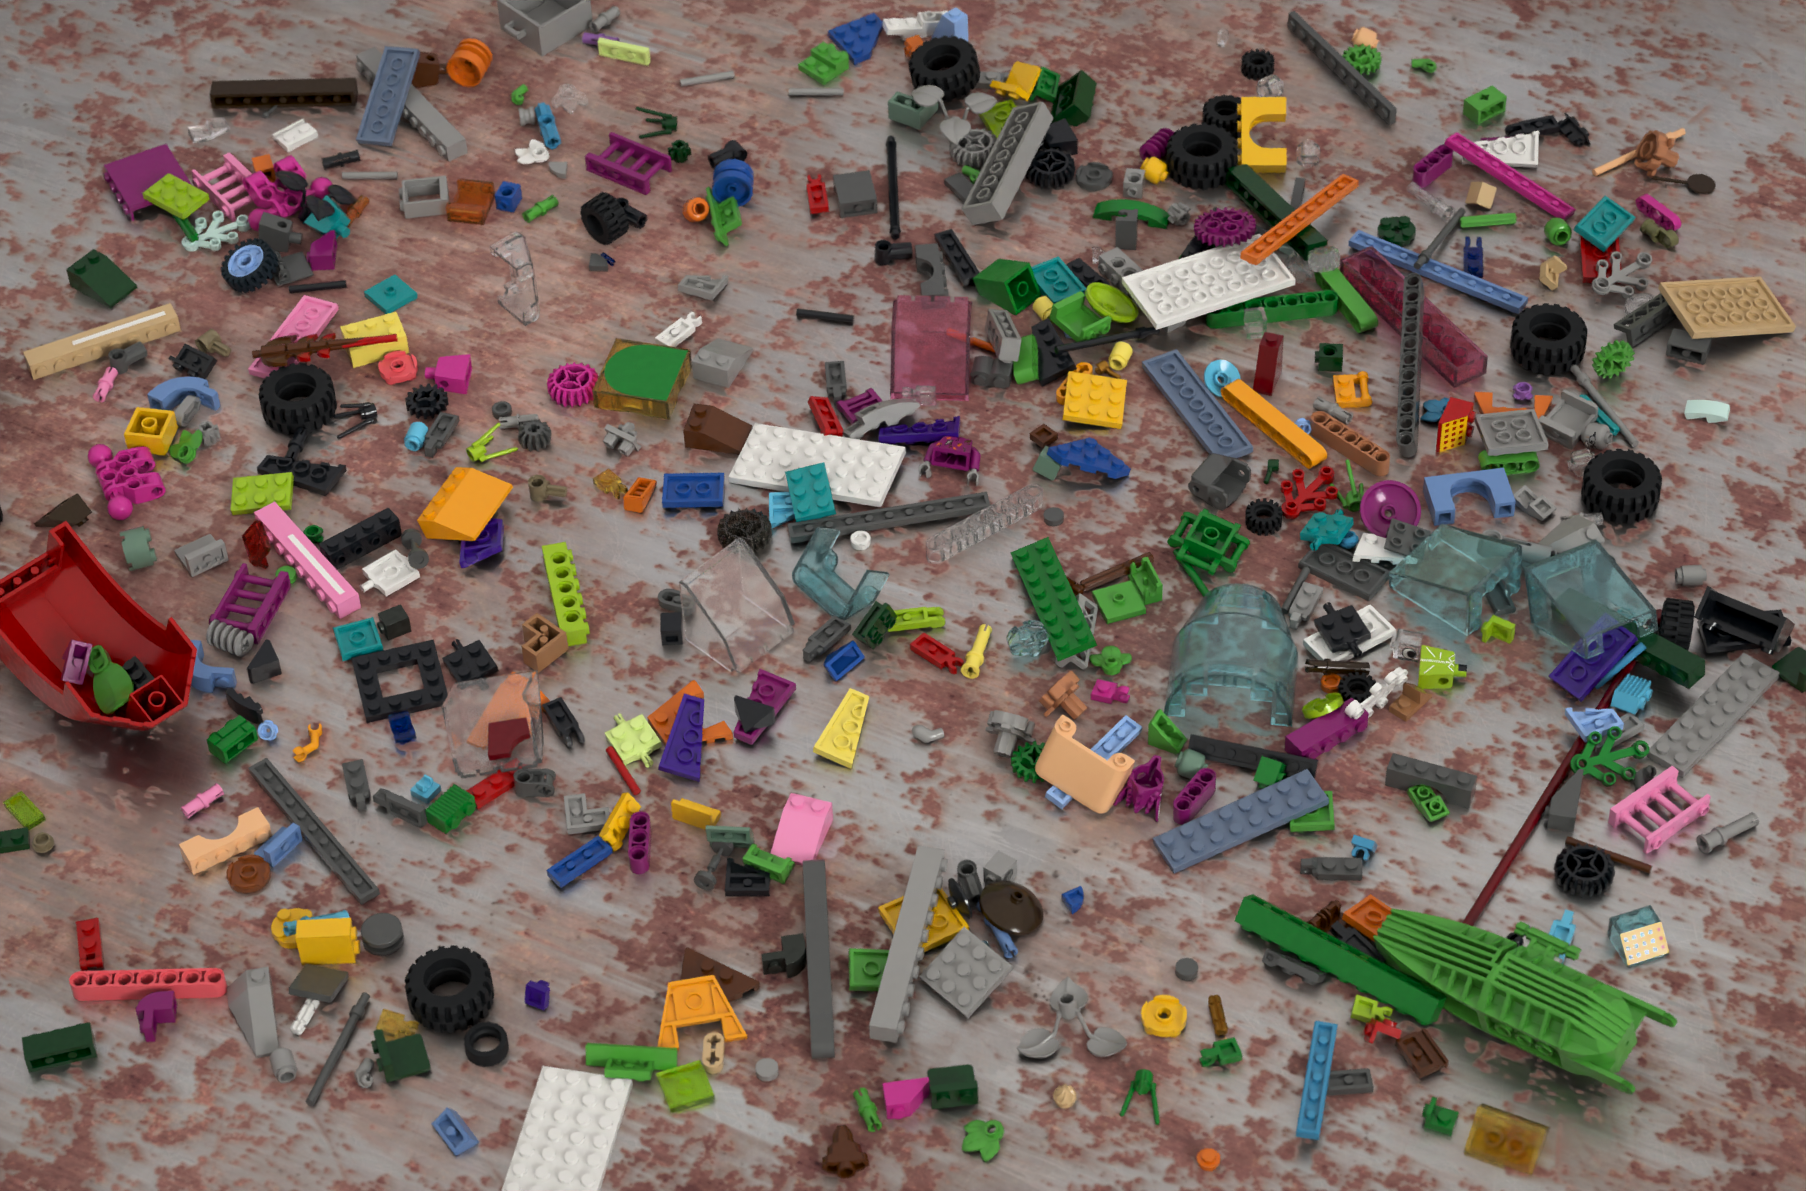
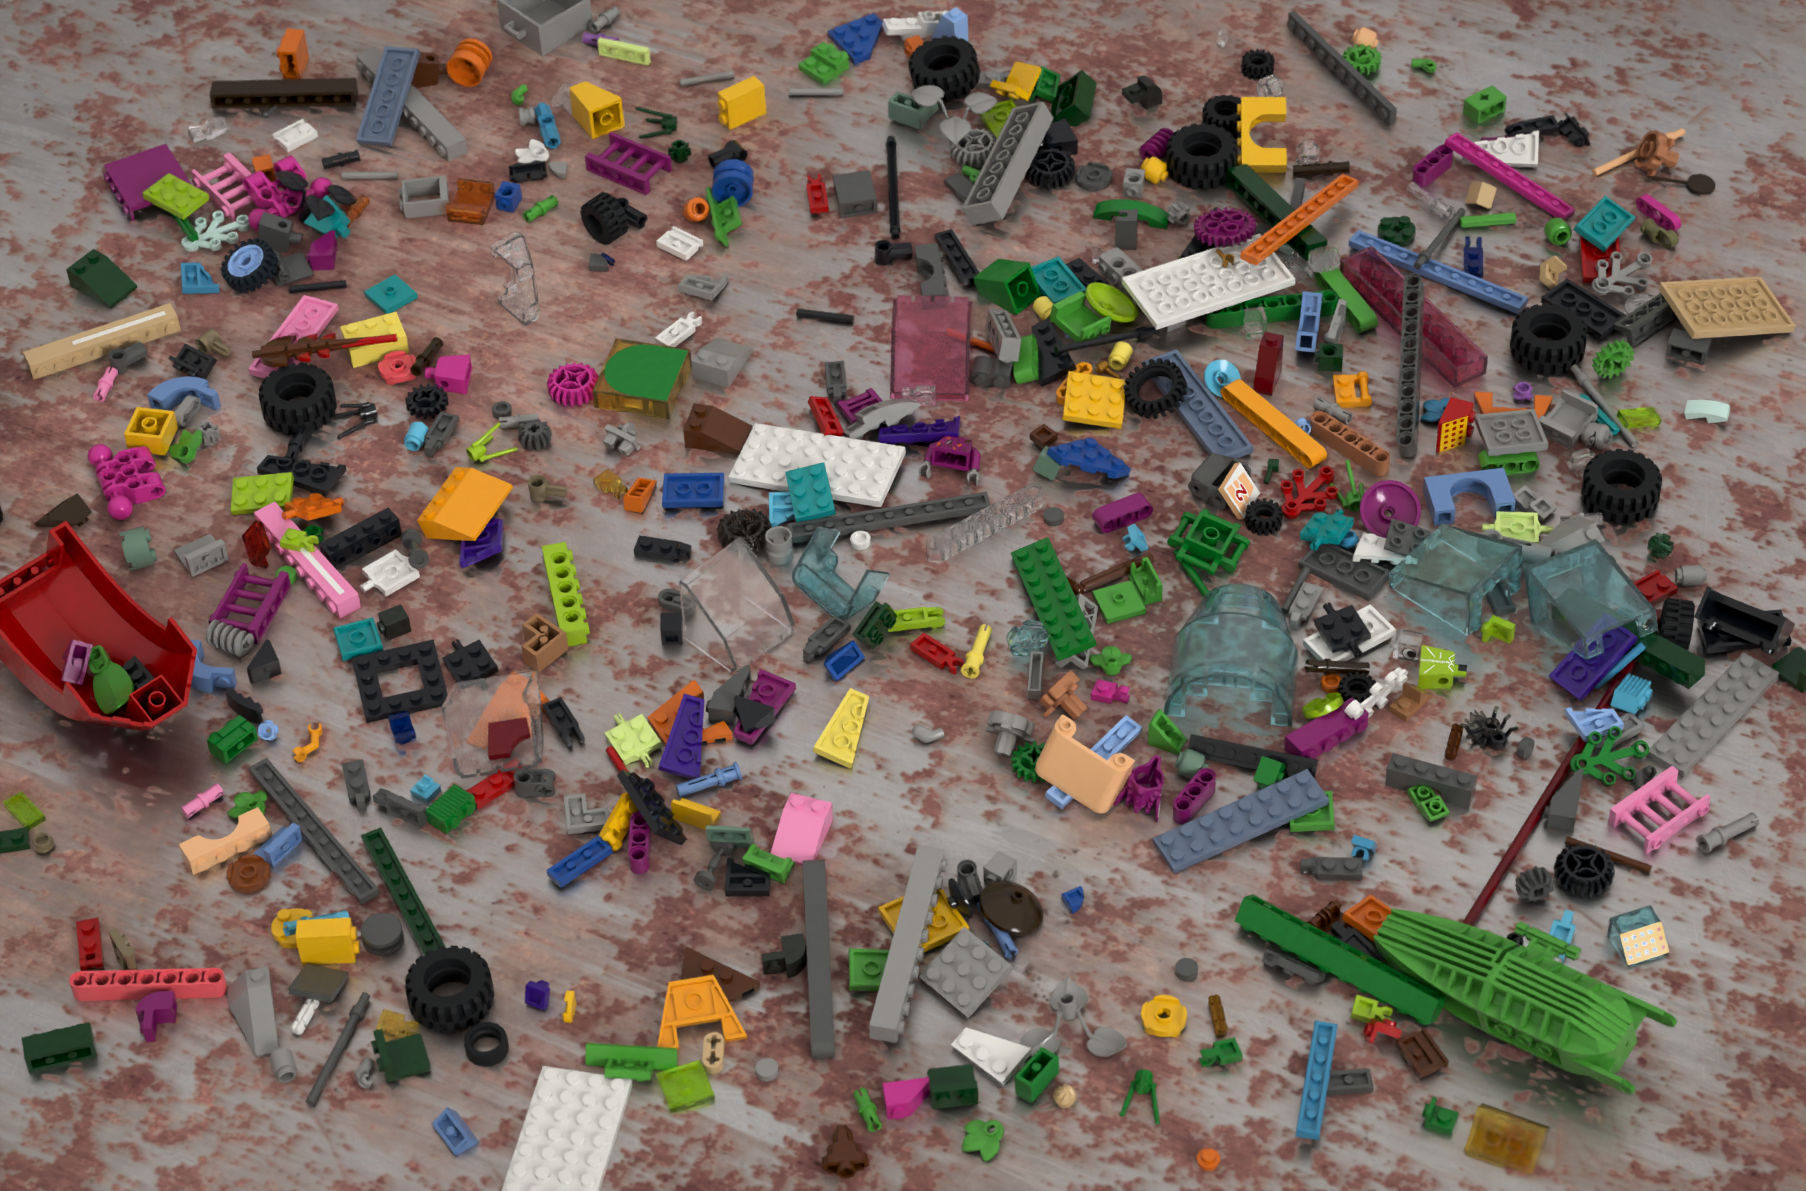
none -> dark tan plate [108,928,138,970]
none -> dark azure wing [181,263,219,294]
none -> bright green plate [227,790,267,819]
none -> orange brick [276,29,309,79]
none -> lime plate [280,528,319,552]
none -> orange plate [282,493,344,521]
none -> dark green plate [361,827,446,956]
none -> dark brown pin [410,337,443,376]
none -> black hinge [508,160,547,183]
none -> yellow tile [563,990,577,1023]
none -> yellow slope [569,81,625,139]
none -> black plate [617,769,687,845]
none -> black hinge [634,535,692,561]
none -> white plate [656,226,703,261]
none -> medium blue pin [676,762,742,798]
none -> dark grey slope [706,665,752,726]
none -> yellow brick [717,76,766,130]
none -> light grey wheel [765,526,793,565]
none -> white wing [951,1027,1033,1086]
none -> green brick [1015,1047,1059,1103]
none -> light grey piece [1027,651,1044,700]
none -> magenta beam [1092,492,1153,533]
none -> pearl dark grey brick [1122,76,1162,109]
none -> medium azure tile [1123,524,1149,552]
none -> black tyre [1124,358,1188,419]
none -> pearl gold hand [1216,249,1235,268]
none -> tile [1218,462,1260,520]
none -> dark brown pin [1293,161,1350,177]
none -> medium blue arch [1295,291,1323,352]
none -> light grey wing [1324,299,1347,344]
none -> reddish brown axle [1444,723,1463,760]
none -> animal [1460,706,1519,751]
none -> yellowish green plate [1482,511,1553,543]
none -> dark grey gear [1515,866,1554,903]
none -> dark grey tile [1517,737,1535,760]
none -> black plate [1541,279,1627,340]
none -> clear neon green tile [1617,407,1662,428]
none -> red plate [1625,569,1678,610]
none -> clear green gear [1647,532,1674,559]

